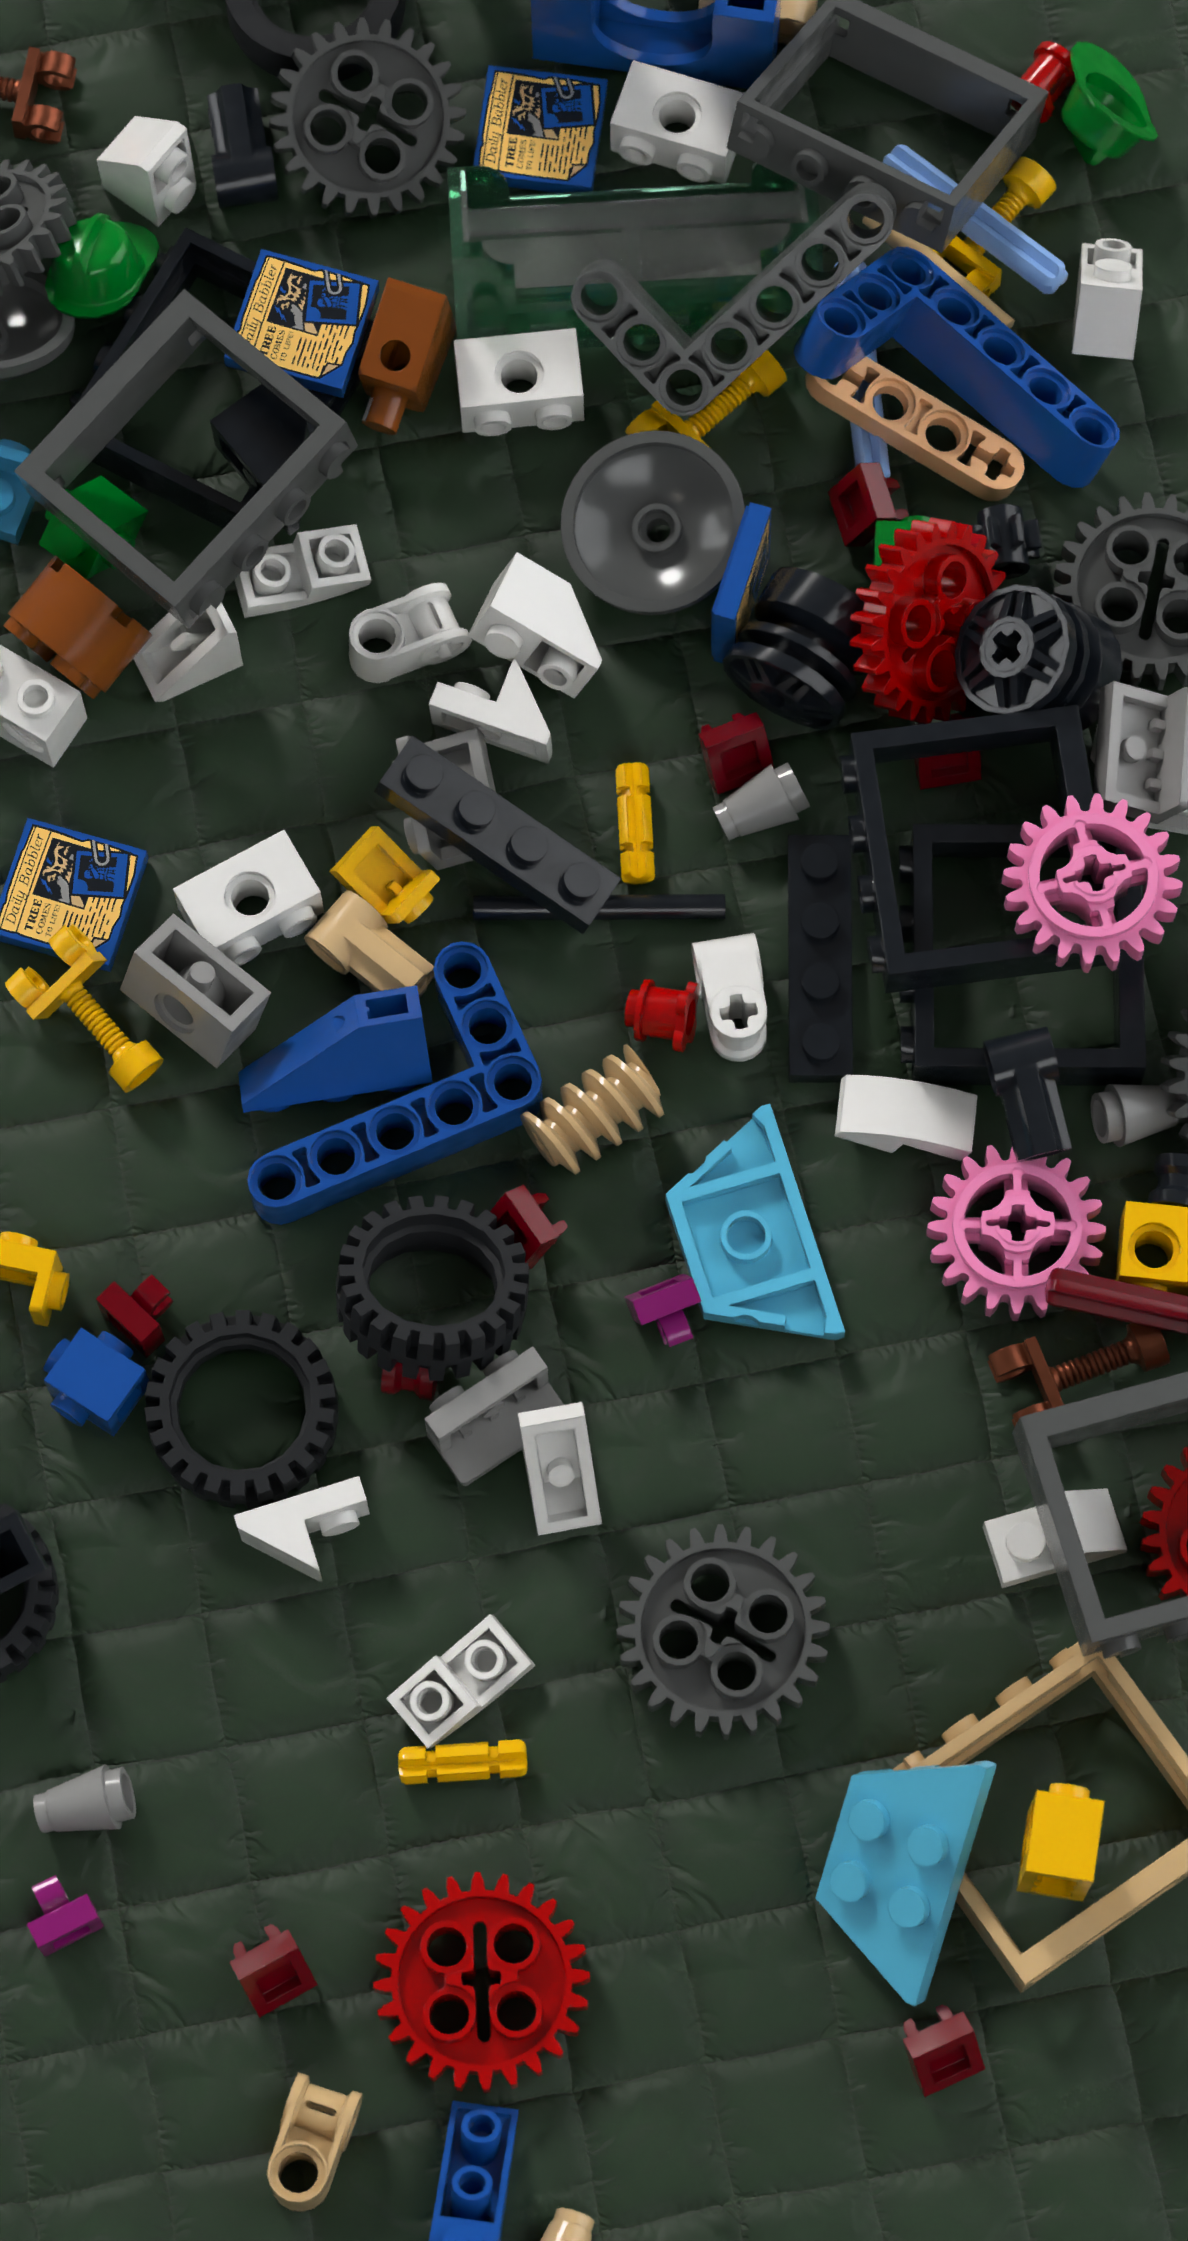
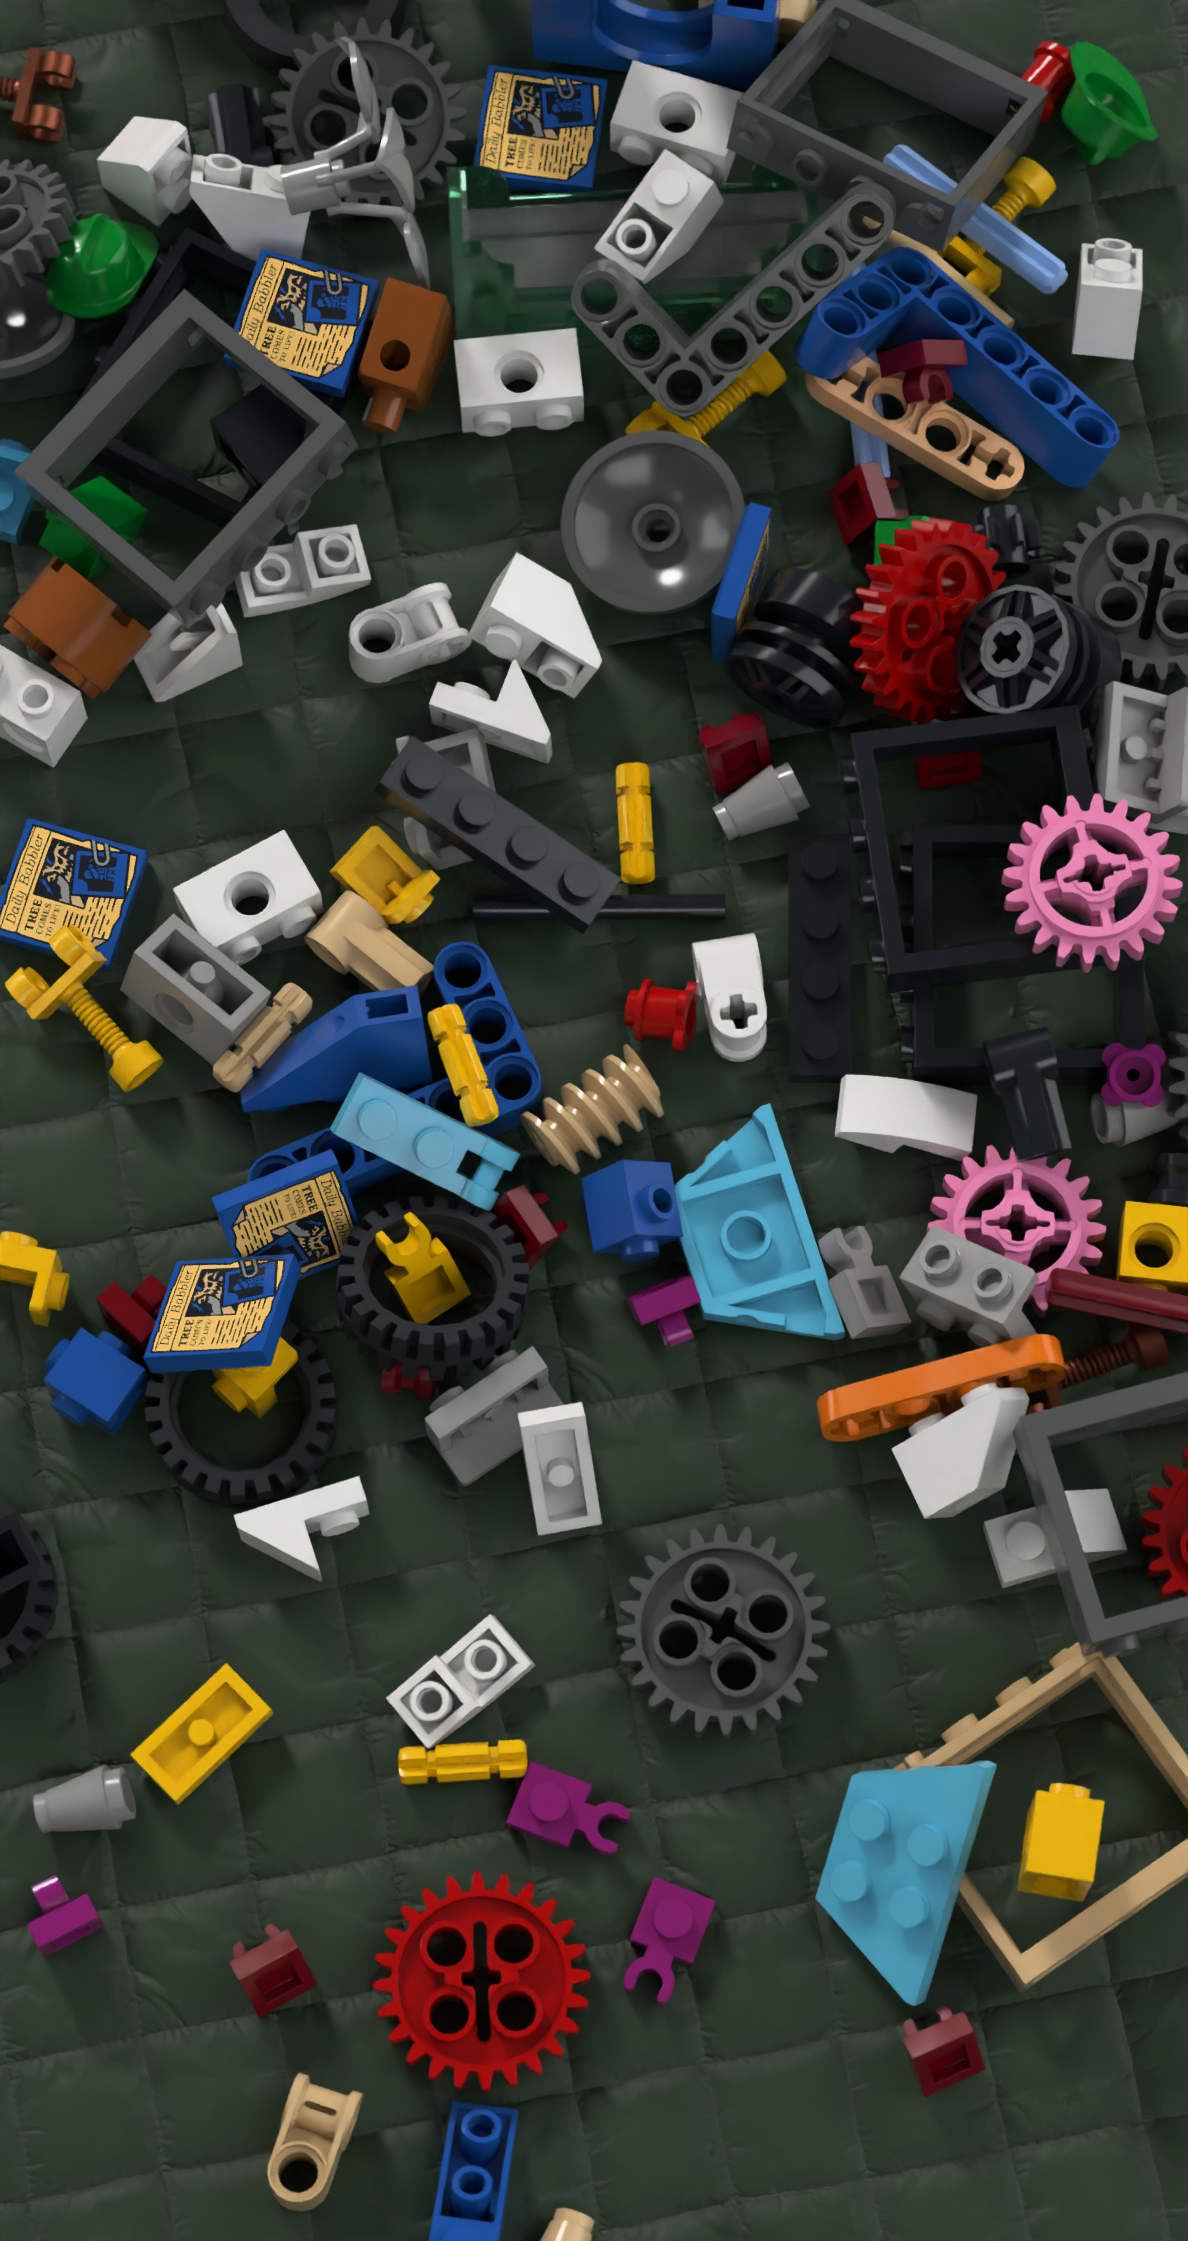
none -> yellow plate [130,1663,273,1806]
none -> tile [143,1253,301,1373]
none -> white slope [188,154,310,262]
none -> tile [211,1149,361,1280]
none -> yellow bracket [212,1337,298,1419]
none -> tan axle [213,983,313,1092]
none -> light grey plant [281,37,431,290]
none -> medium azure plate [330,1072,520,1211]
none -> yellow plate [375,1212,471,1324]
none -> yellow axle [427,1004,499,1127]
none -> magenta plate [506,1761,631,1856]
none -> blue brick [581,1160,683,1262]
none -> white slope [594,149,724,285]
none -> magenta plate [624,1877,716,2006]
none -> orange beam [816,1334,1066,1442]
none -> light grey plate [818,1226,912,1339]
none -> dark red tile [878,339,968,405]
none -> white slope [892,1382,1029,1519]
none -> light grey bracket [899,1226,1038,1348]
none -> magenta plate [1100,1042,1166,1107]

